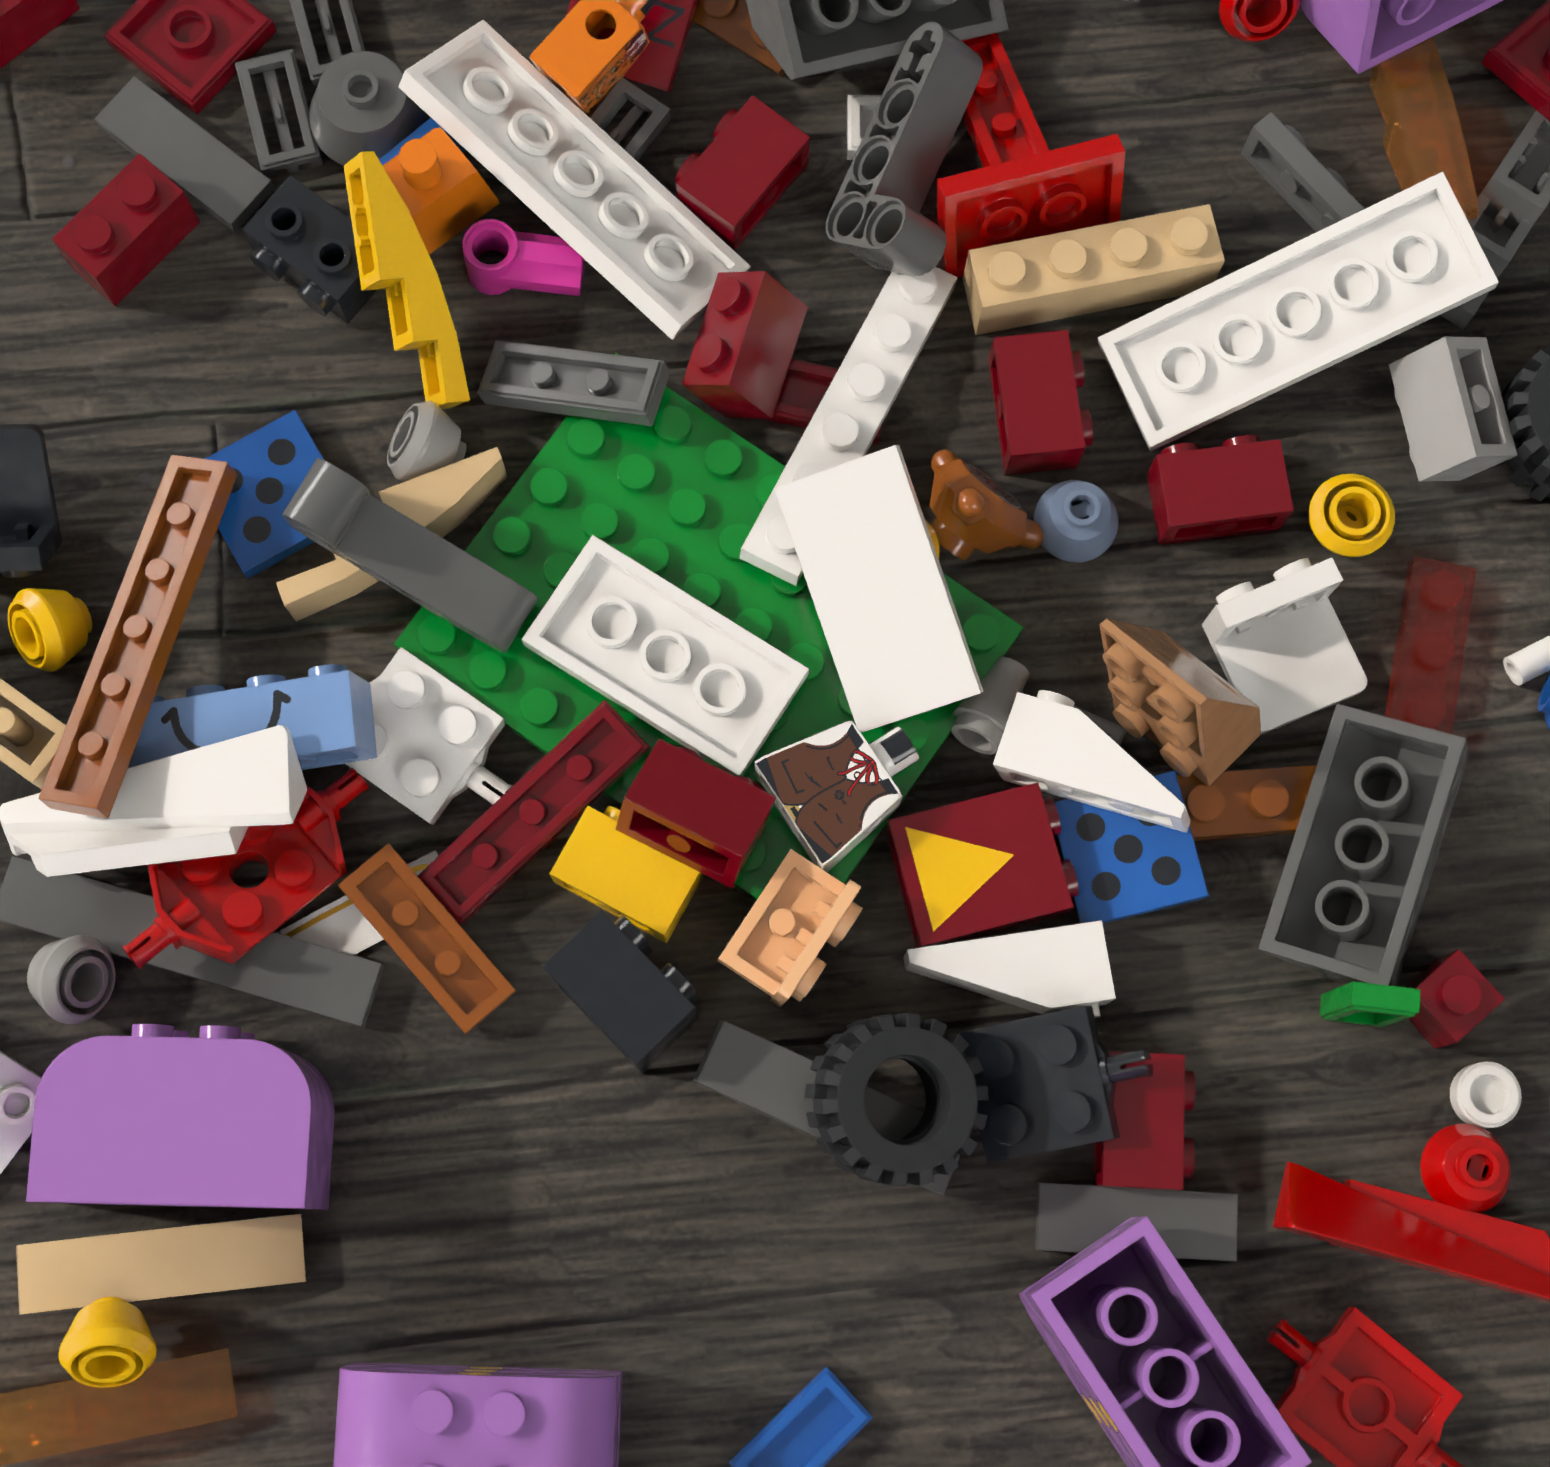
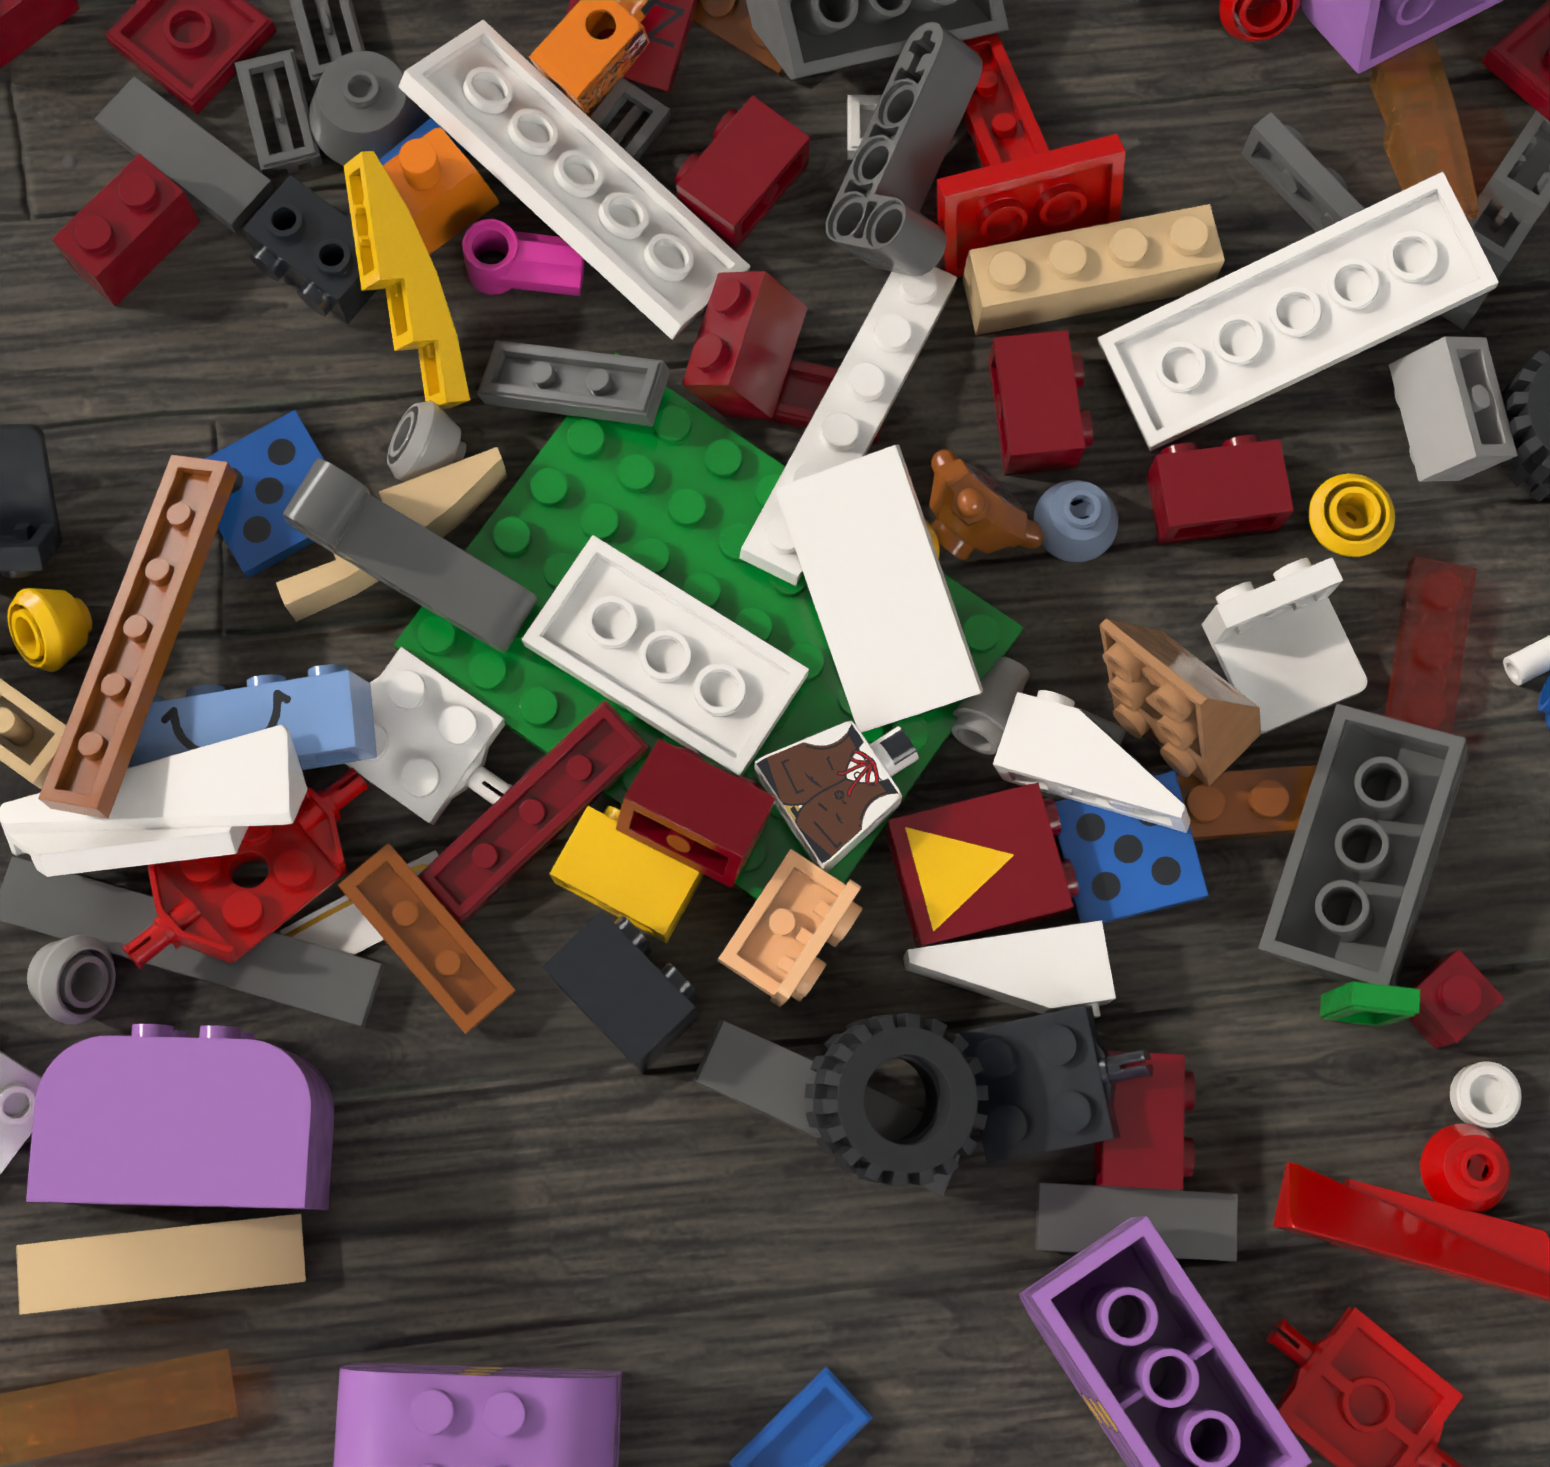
yellow cone [59,1297,157,1388] -> none

